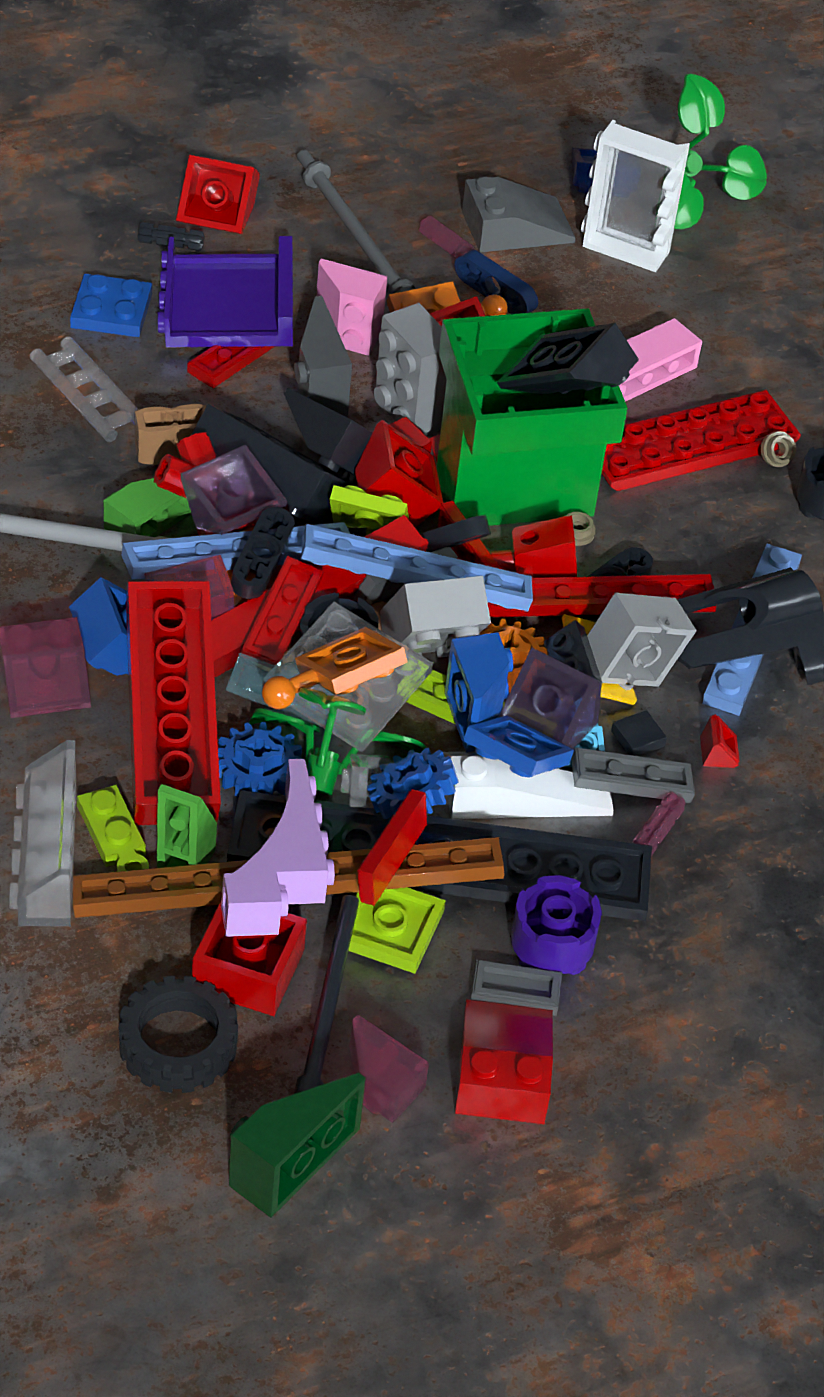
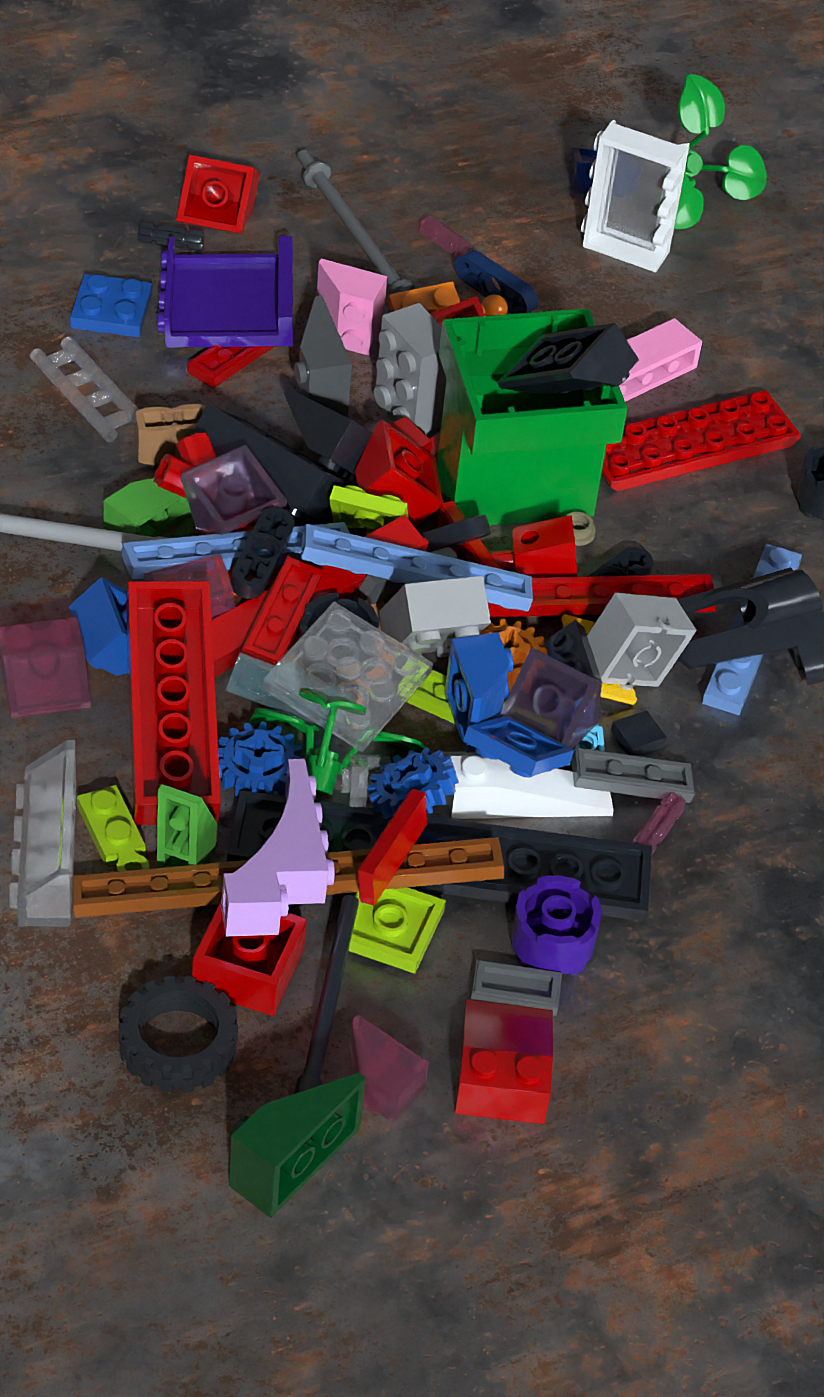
orange plate [262,627,407,709] -> none
dark grey slope [462,177,575,252] -> none
red slope [700,714,740,768] -> none
dark tan plate [761,431,796,467] -> none

